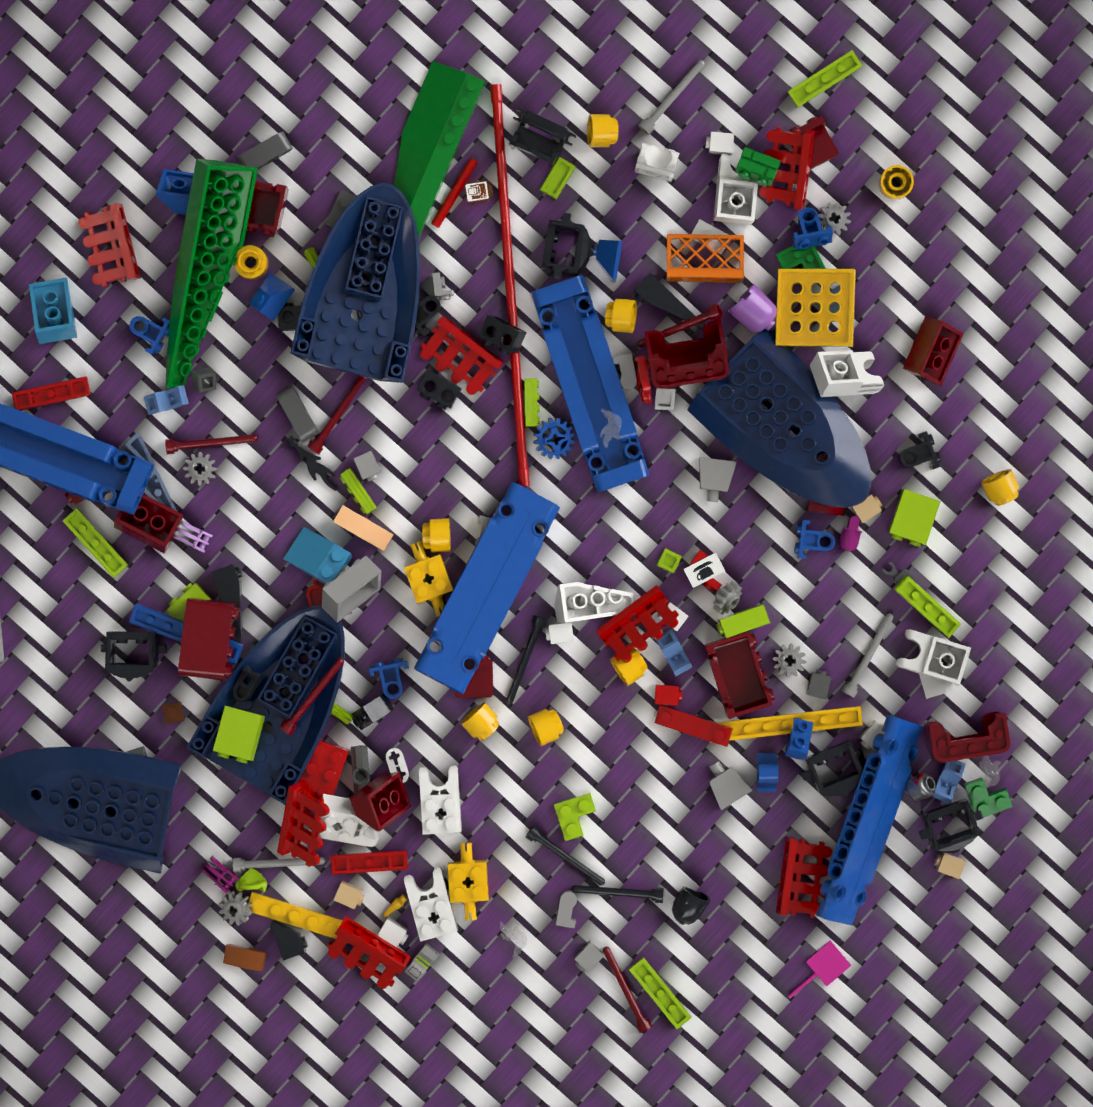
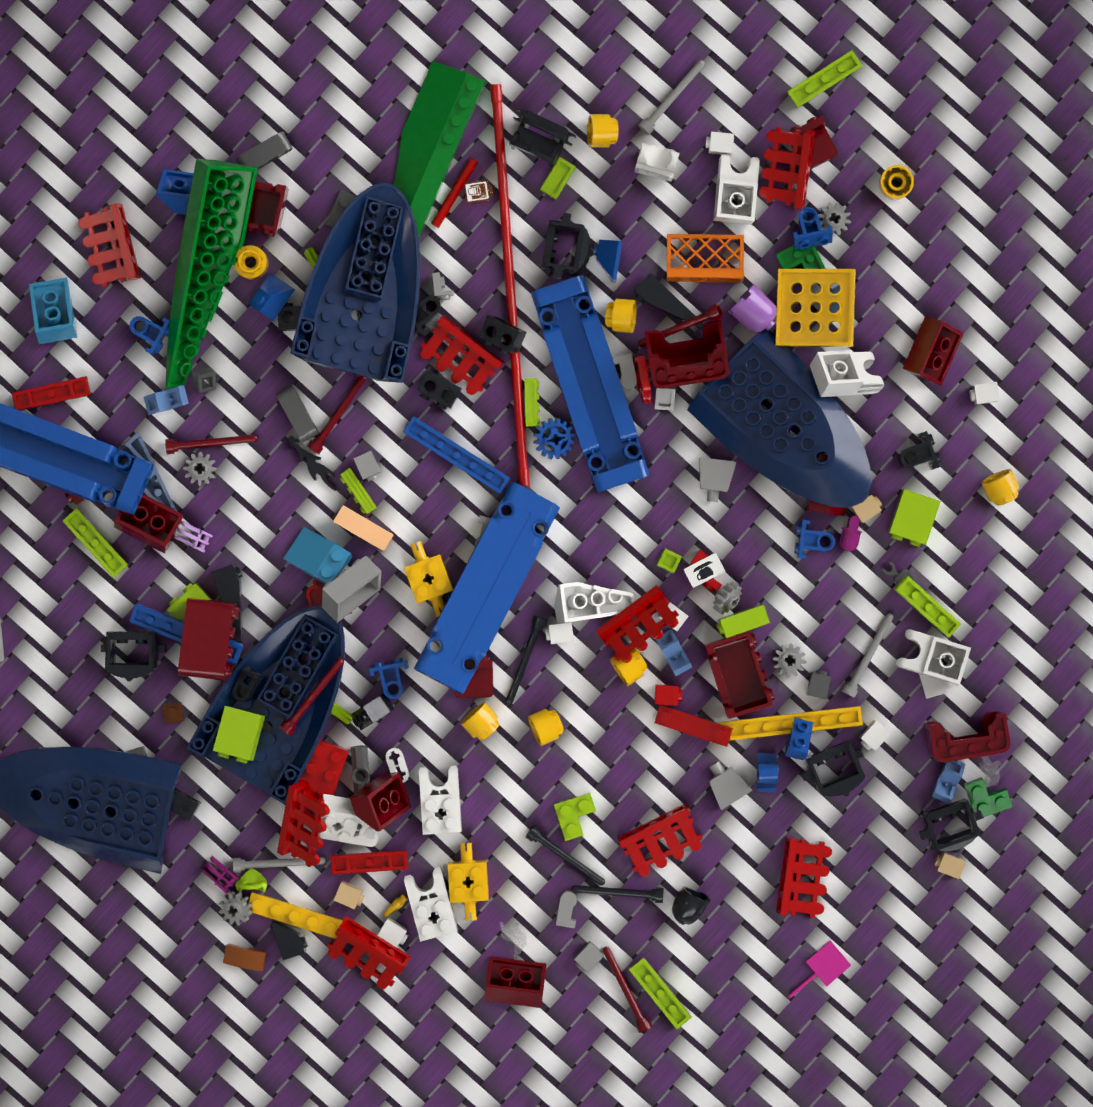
light grey leg [404,943,439,981] -> none
yellow piece [422,518,451,552] -> none
clear piece [600,408,622,448] -> none
white sticker [692,219,728,255] -> none
green brick [735,147,781,187] -> none
blue panel [816,714,923,926] -> none
flat silver head [906,773,935,801] -> none
none -> black brick [171,787,201,821]
none -> blue plate [403,416,510,494]
none -> dark red slope [484,956,546,1008]
none -> red fence [617,803,703,877]
none -> white brick [969,382,1000,405]

